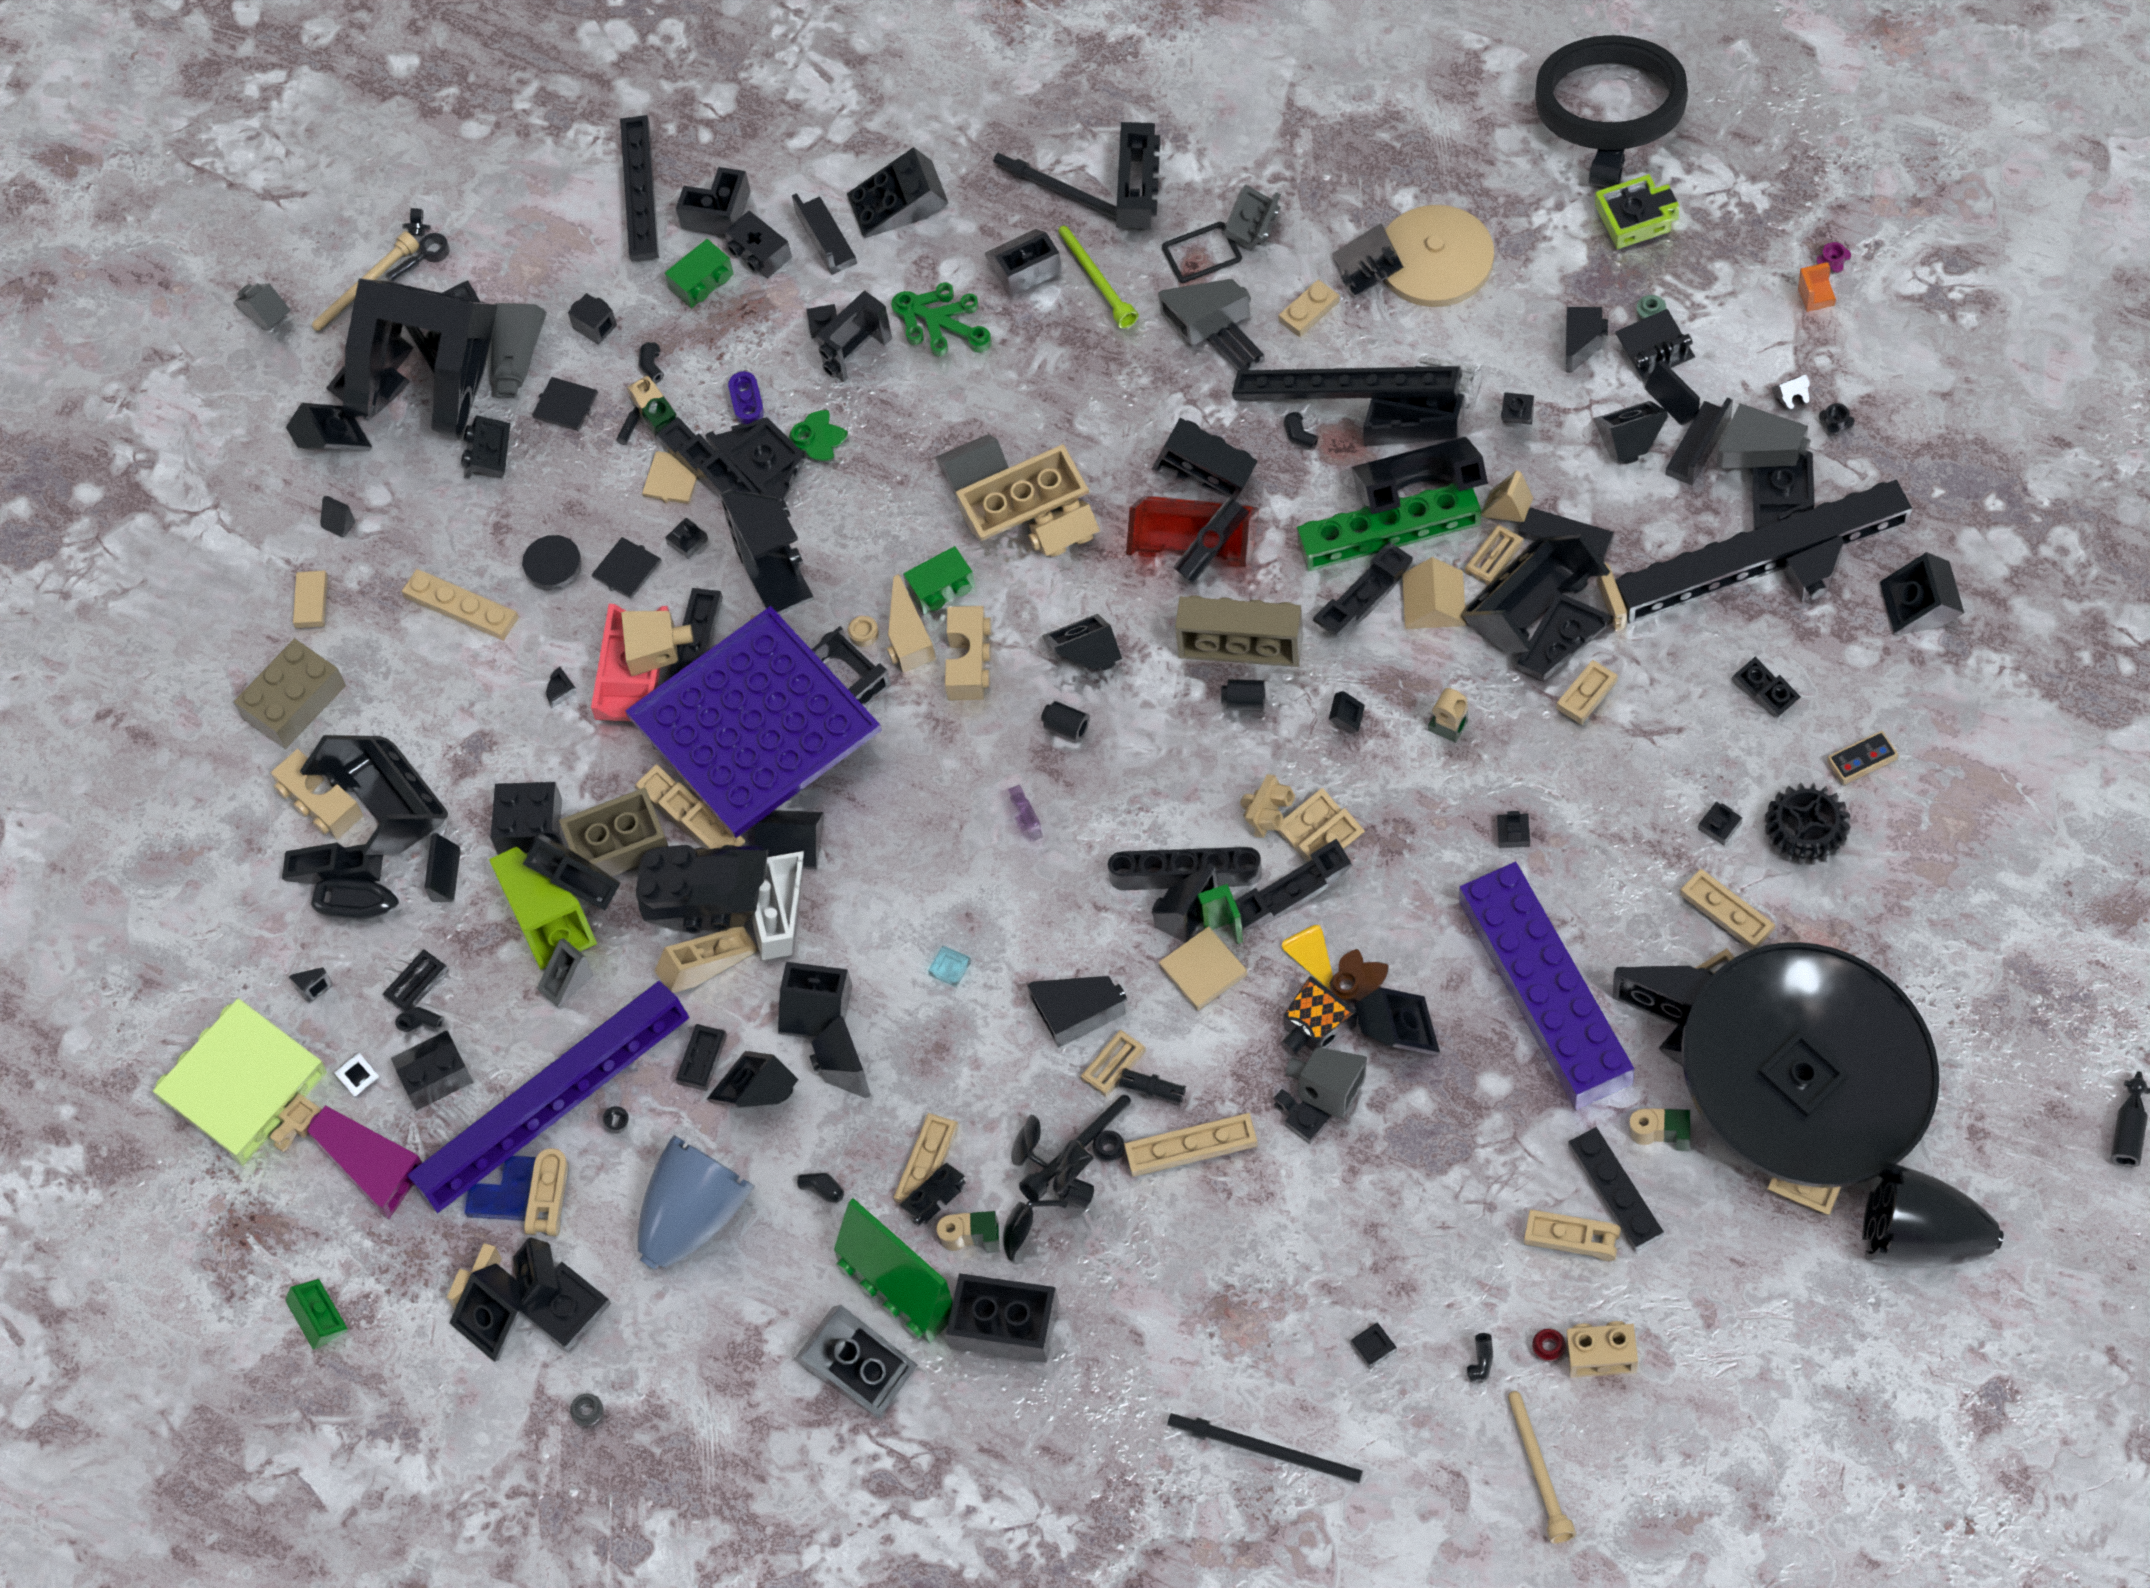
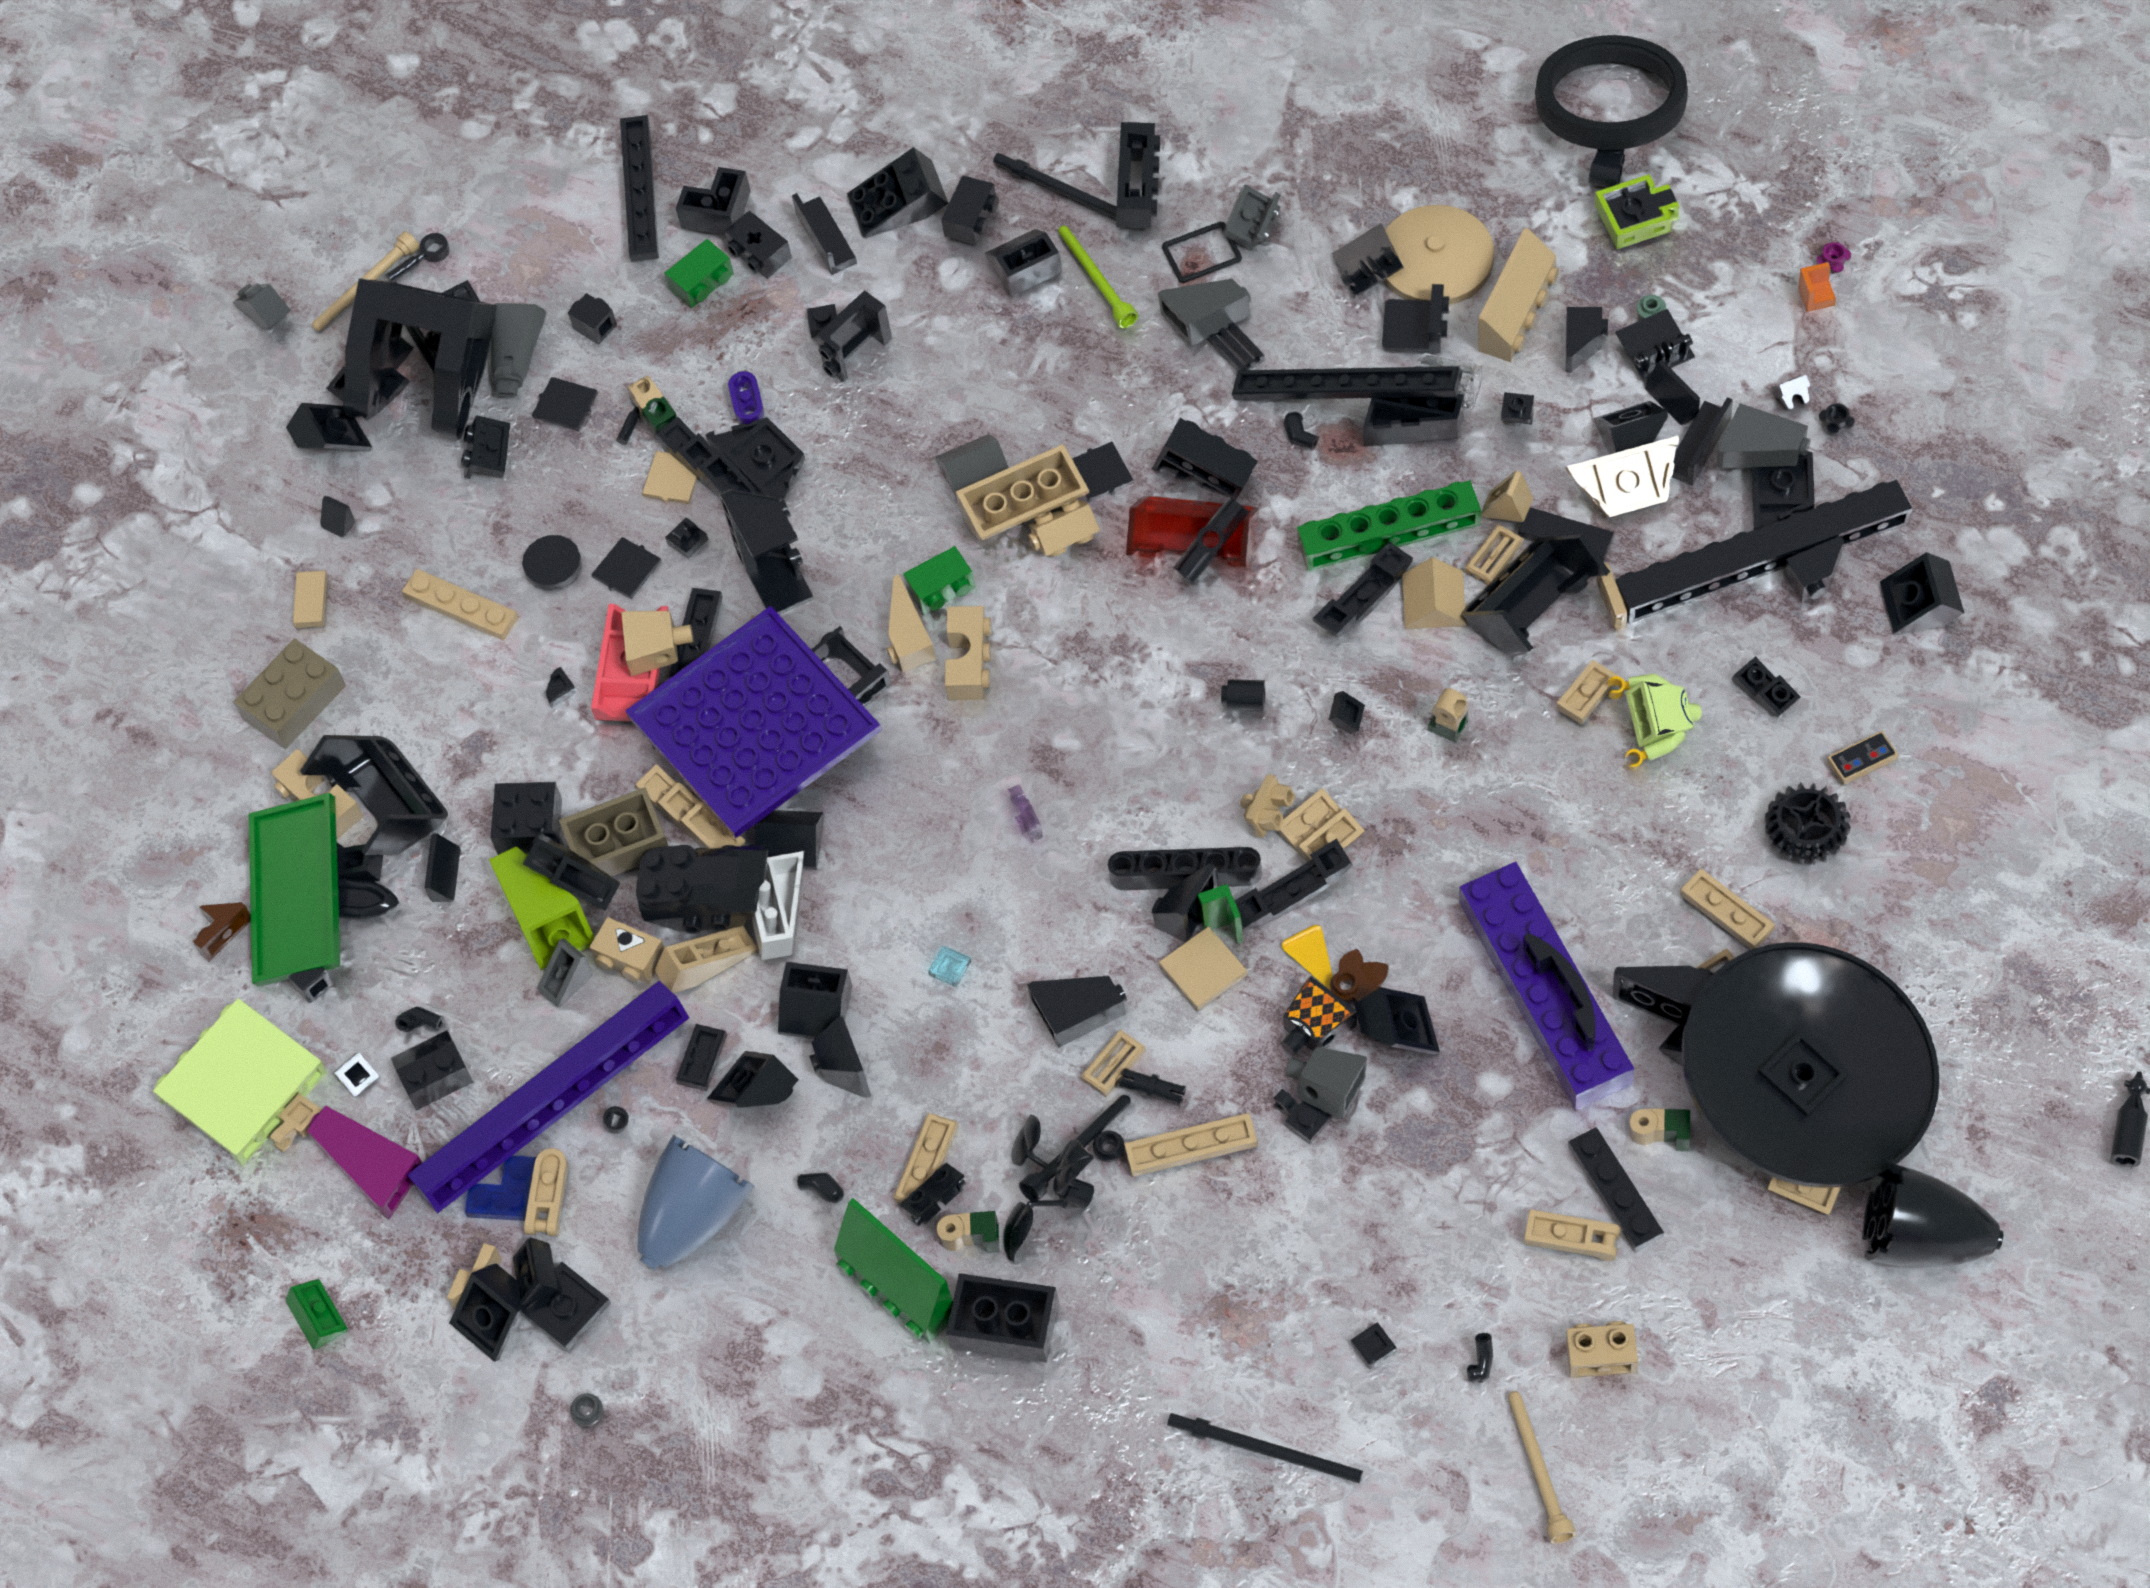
black tile [382,949,448,1012] -> none
black plate [402,208,431,236] -> none
black arm [638,342,664,383] -> none
green plate [789,410,848,461] -> none
black slope [794,1305,918,1418] -> none
tan tile [848,616,879,647] -> none
green plant [891,282,992,356] -> none
black brick [1041,701,1090,743] -> none
black slope [1042,614,1122,671] -> none
dark tan brick [1175,595,1303,667] -> none
tan plate [1278,279,1340,338] -> none
black arch [1351,436,1488,515] -> none
black tile [1497,811,1530,848] -> none
black wing [1516,592,1613,681] -> none
dark red plate [1532,1329,1566,1362] -> none
black tile [1698,801,1743,846] -> none
none -> reddish brown slope [193,902,251,962]
none -> green tile [249,793,340,987]
none -> tan brick [589,917,664,984]
none -> black brick [941,175,999,245]
none -> black piece [1072,441,1134,502]
none -> black bracket [1382,284,1450,353]
none -> tan slope [1478,228,1559,362]
none -> black slope [1523,933,1595,1052]
none -> wing [1565,436,1679,518]
none -> yellowish green torso [1608,673,1702,770]

